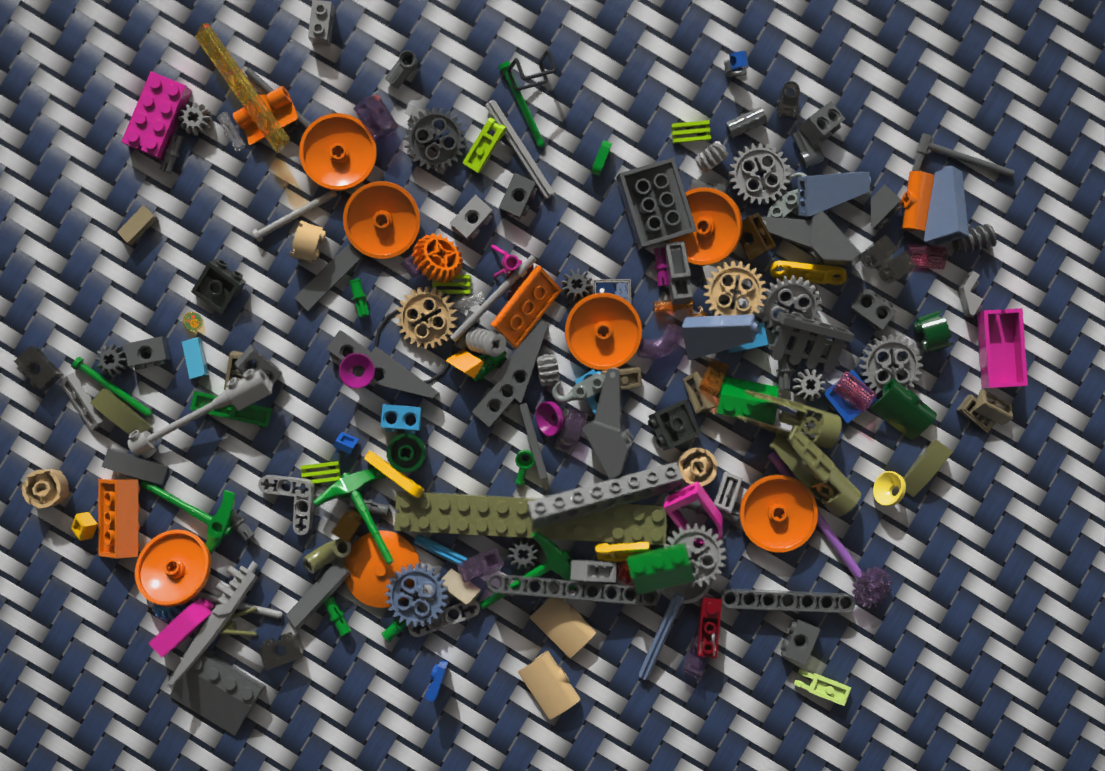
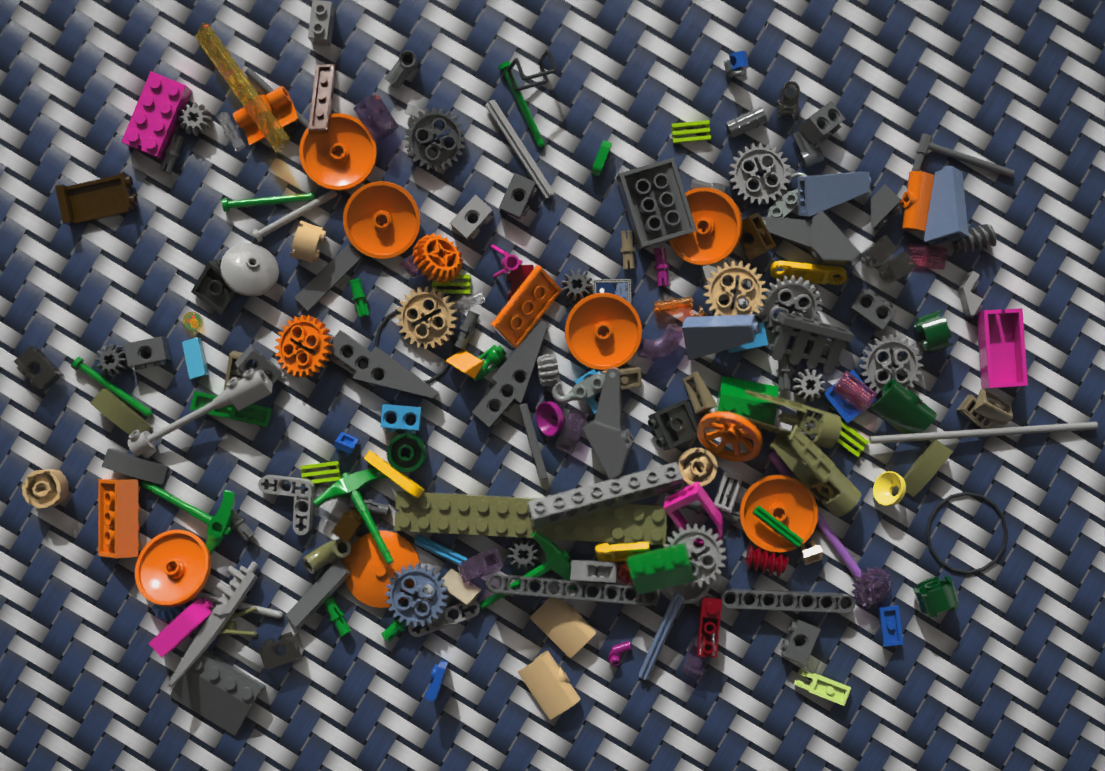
light grey plate [60,373,104,431] -> none
yellow slope [71,512,98,541] -> none
dark tan slope [117,205,158,245] -> none
magenta piece [339,353,375,389] -> none
light grey bar [450,255,537,342] -> none
lime plate [463,118,507,174] -> none
light grey piece [466,327,506,357] -> none
green bar [515,449,535,485] -> none
dark grey slope [665,241,693,305] -> none
light grey gear [695,141,728,172] -> none
clear orange plate [699,357,729,397] -> none
none -> dark brown panel [55,171,137,226]
none -> light grey dish [220,243,279,296]
none -> green bar [222,193,315,212]
none -> orange gear [274,315,333,378]
none -> tile [308,64,336,134]
none -> magenta arm [608,641,632,666]
none -> dark tan pin [620,230,635,270]
none -> orange wheel [697,412,763,462]
none -> dark red piece [745,545,788,578]
none -> green axle [753,506,803,548]
none -> tan tile [801,540,823,565]
none -> lime tile [837,421,869,457]
none -> light grey piece [869,422,1098,444]
none -> blue plate [878,605,903,647]
none -> dark green brick [913,576,959,618]
none -> black piece [926,492,1008,574]

